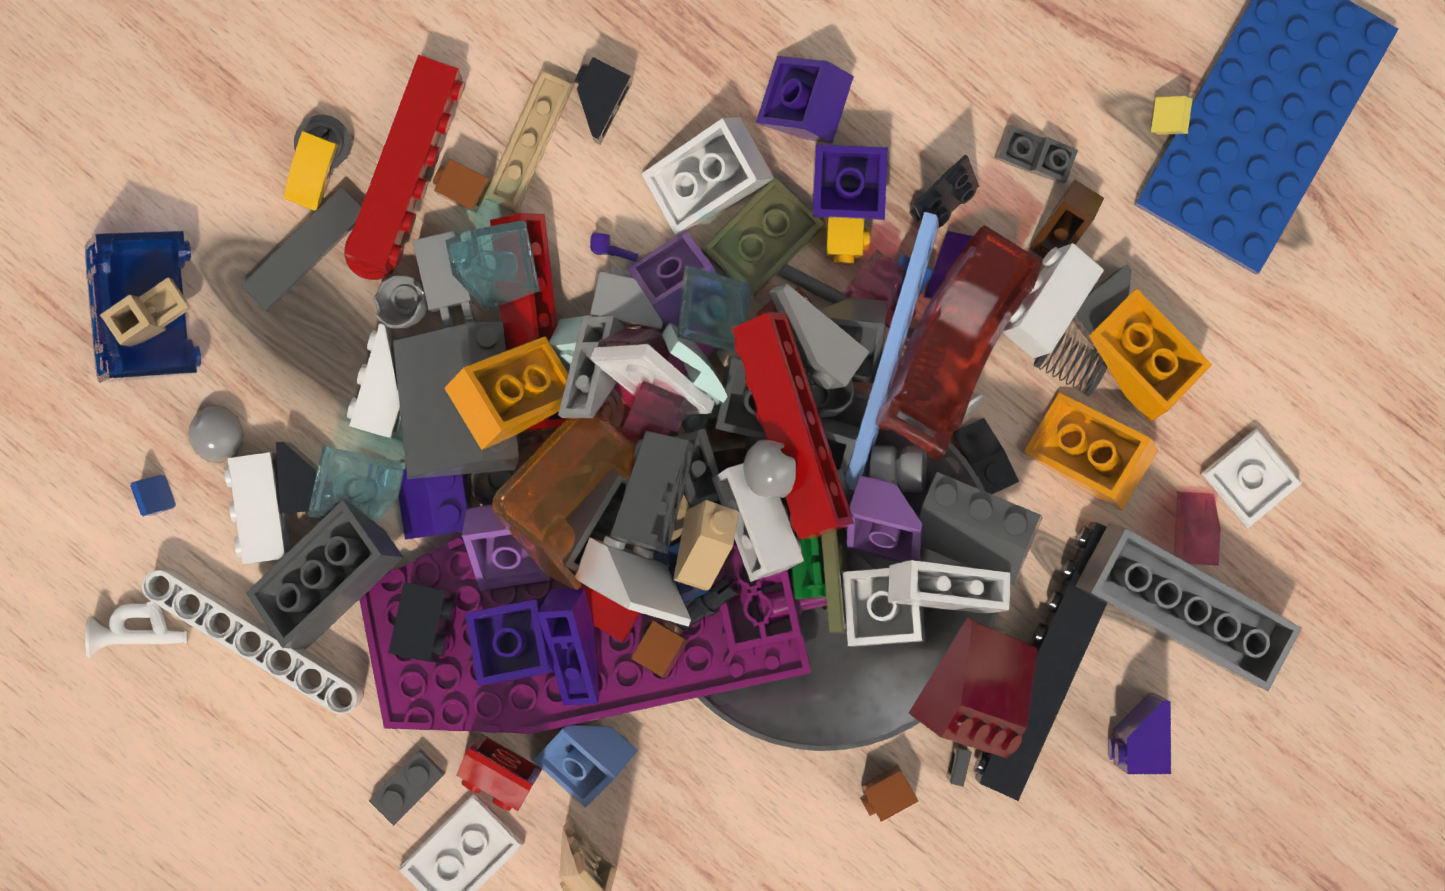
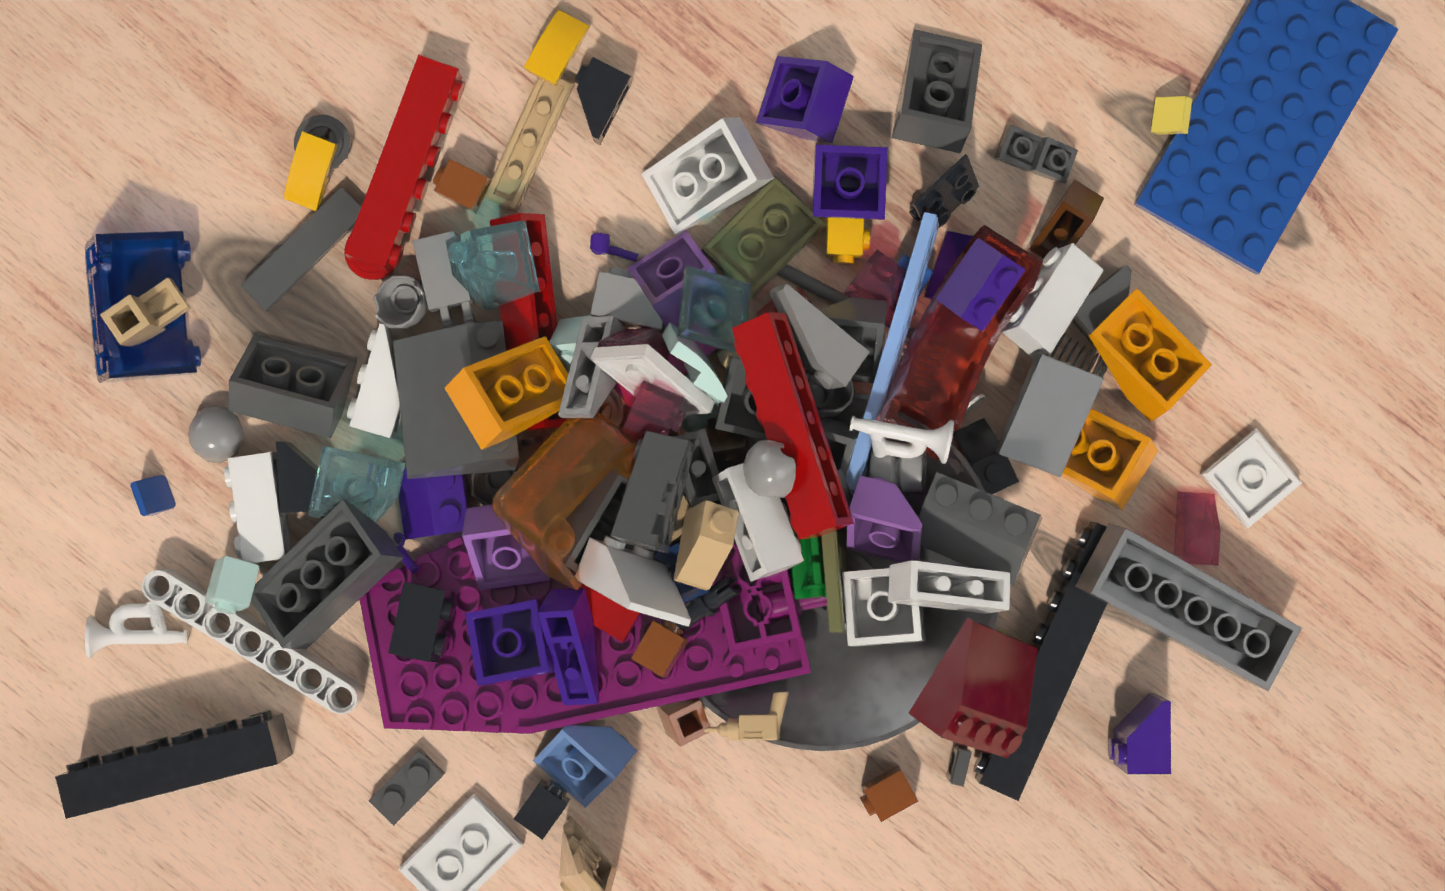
red slope [456,734,542,811] -> none
none -> black brick [55,710,293,819]
none -> light aqua brick [205,556,260,614]
none -> dark grey slope [228,335,356,438]
none -> dark purple hand [393,532,419,574]
none -> black brick [514,779,570,840]
none -> yellow slope [524,9,590,86]
none -> dark orange brick [656,698,710,747]
none -> tan piece [704,692,789,741]
none -> white piece [849,416,954,464]
none -> dark grey slope [892,29,982,153]
none -> dark purple slope [936,238,1026,331]
none -> tile [995,352,1104,477]

